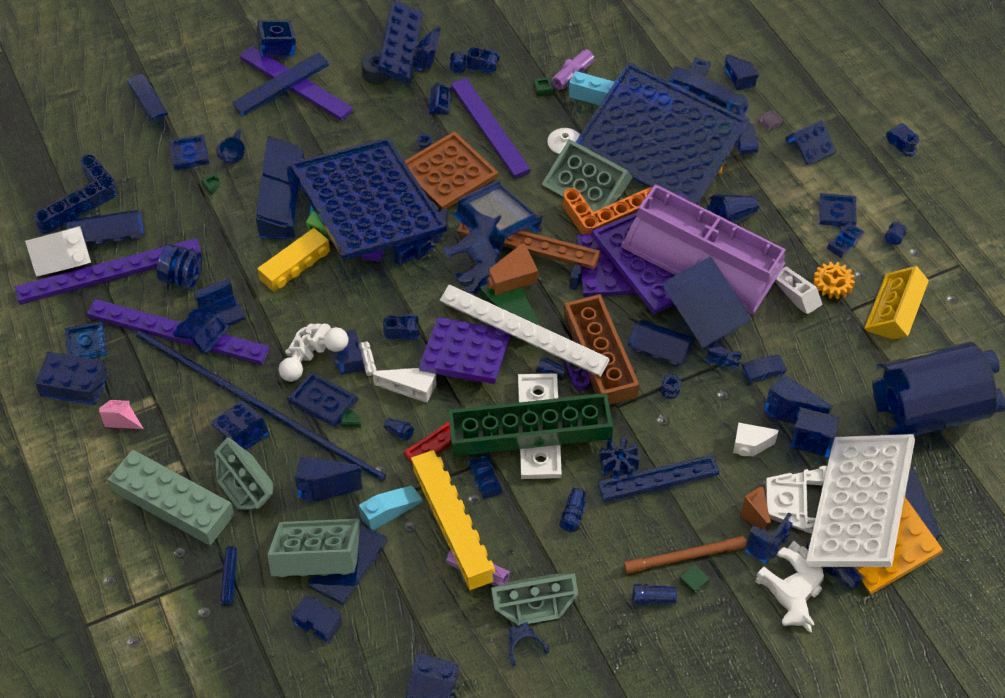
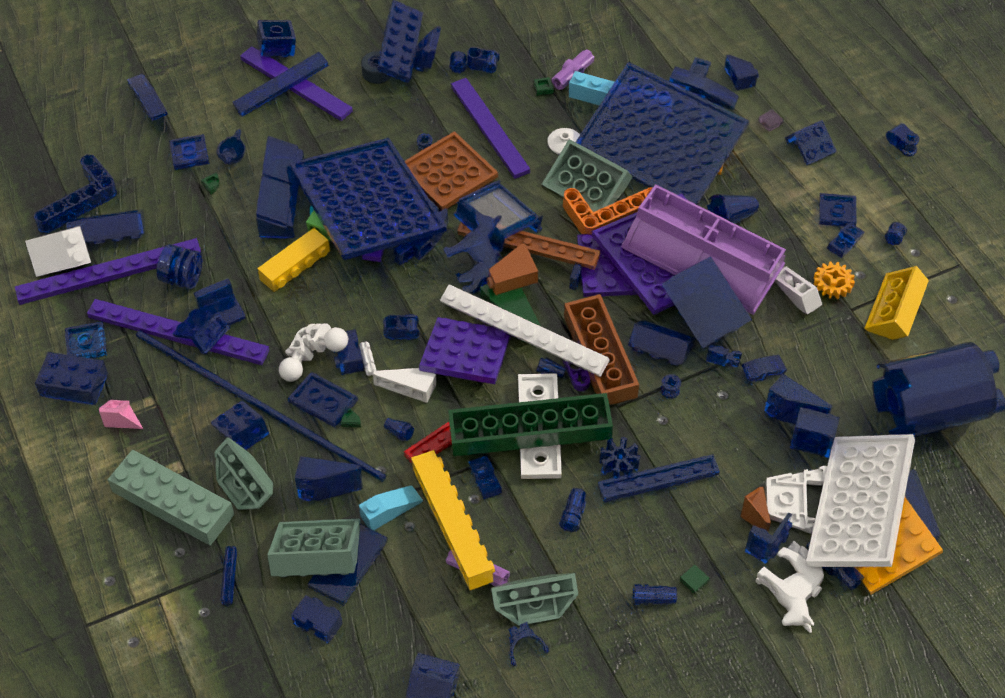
clear blue slope [429,82,452,115] -> none
dark orange piece [623,536,746,574] -> none
clear blue beam [727,94,758,155] -> none
white slope [733,423,778,457] -> none

